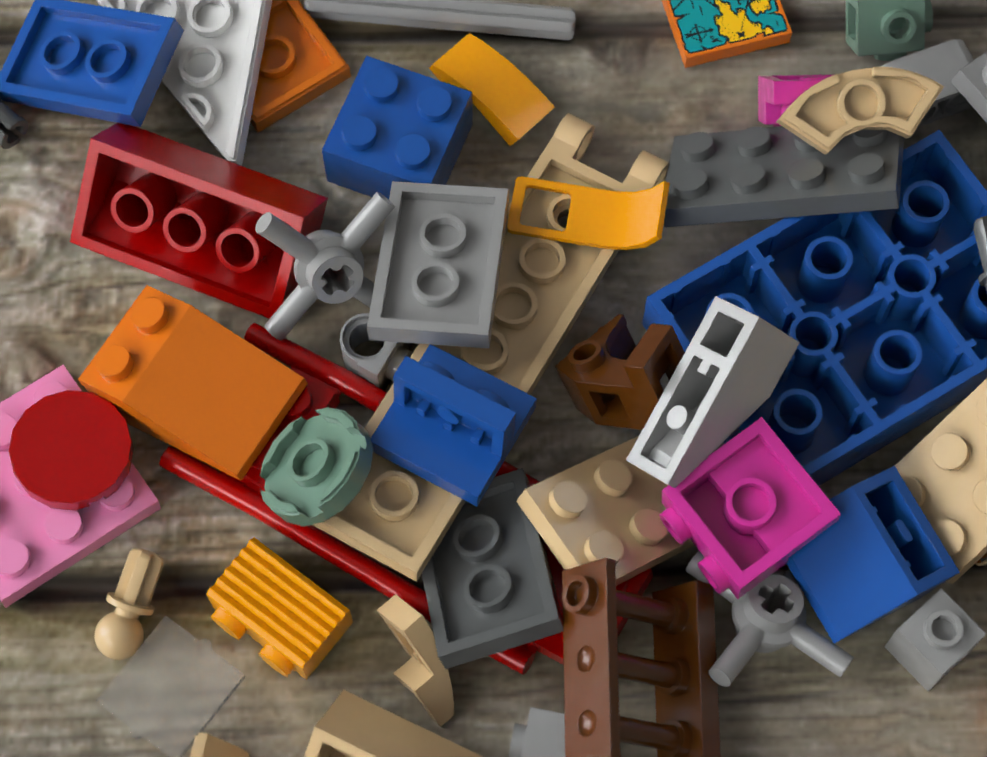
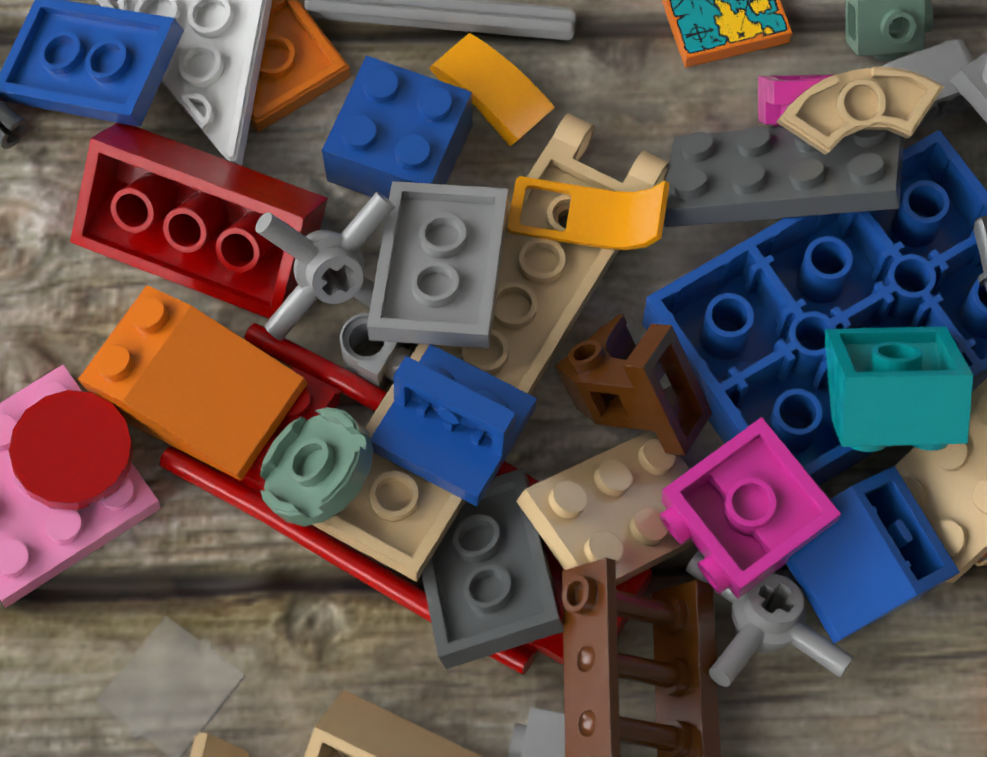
tan axle [94,548,164,660] -> none
light orange brick [206,537,353,680] -> none
tan slope [377,594,454,727] -> none
light grey slope [626,296,800,488] -> none
light grey brick [884,588,987,692] -> none
none -> teal slope [825,326,973,452]

